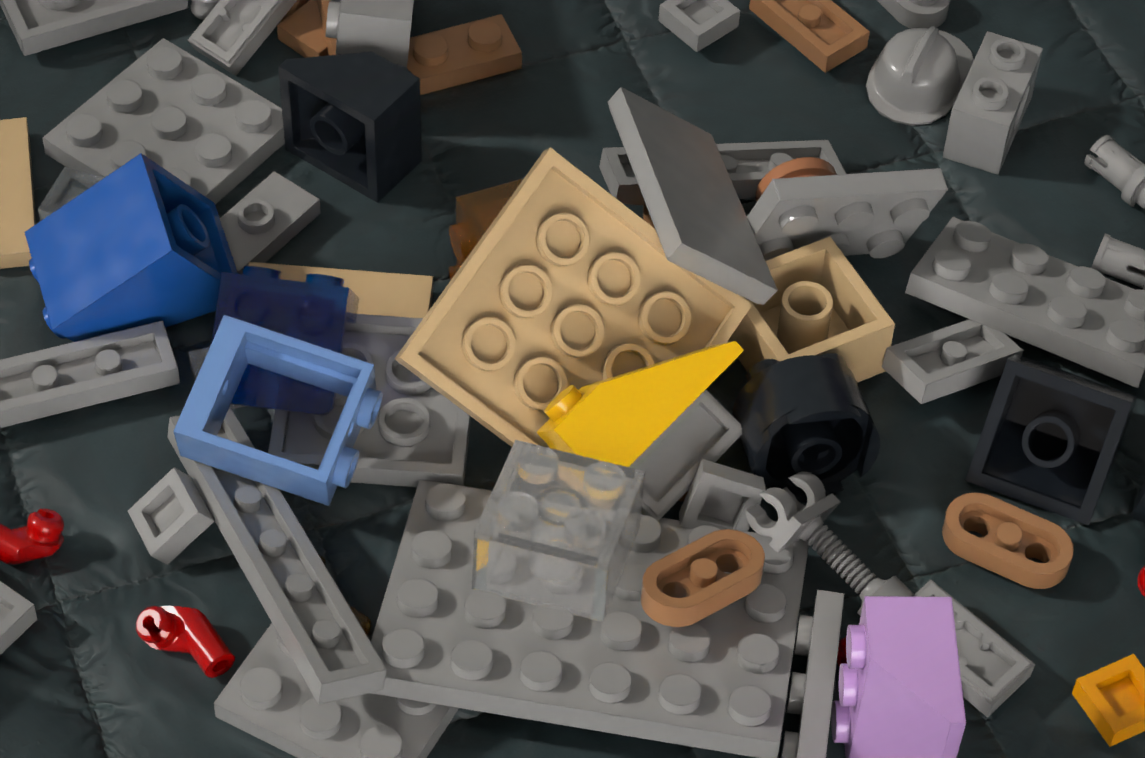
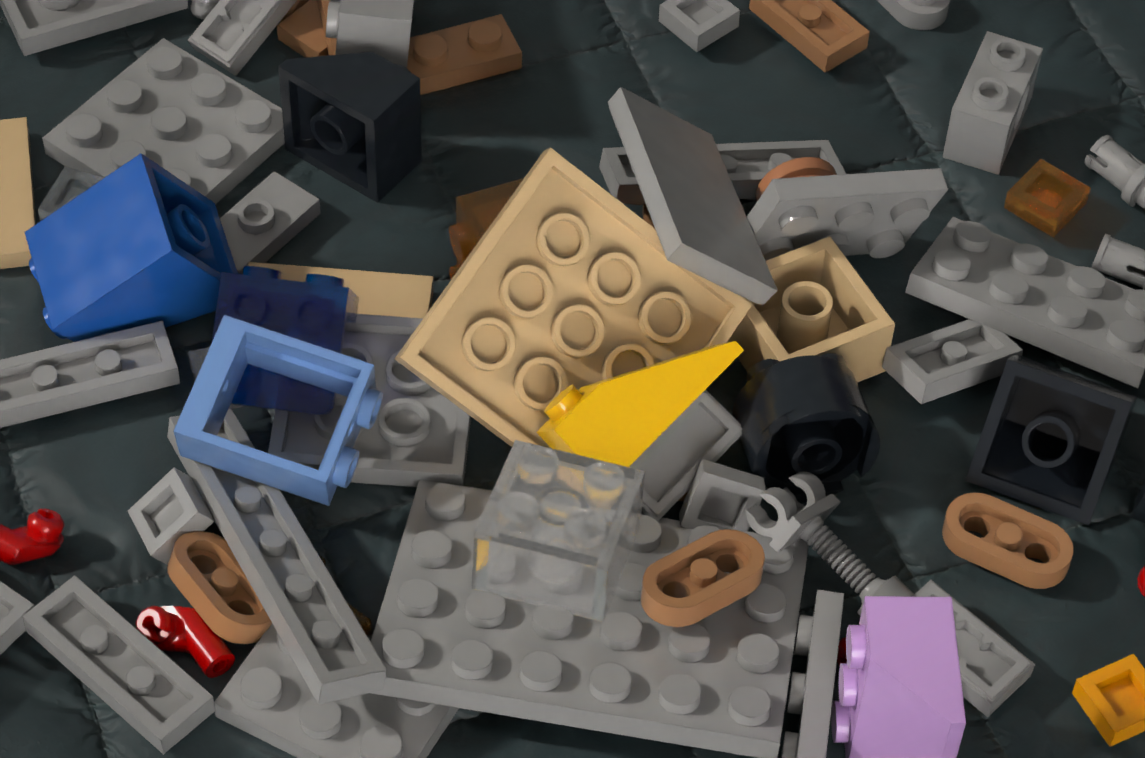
light grey piece [866,26,974,126] -> none
none -> light grey plate [22,575,215,755]
none -> medium nougat plate [167,531,272,644]
none -> clear orange plate [1004,159,1091,238]

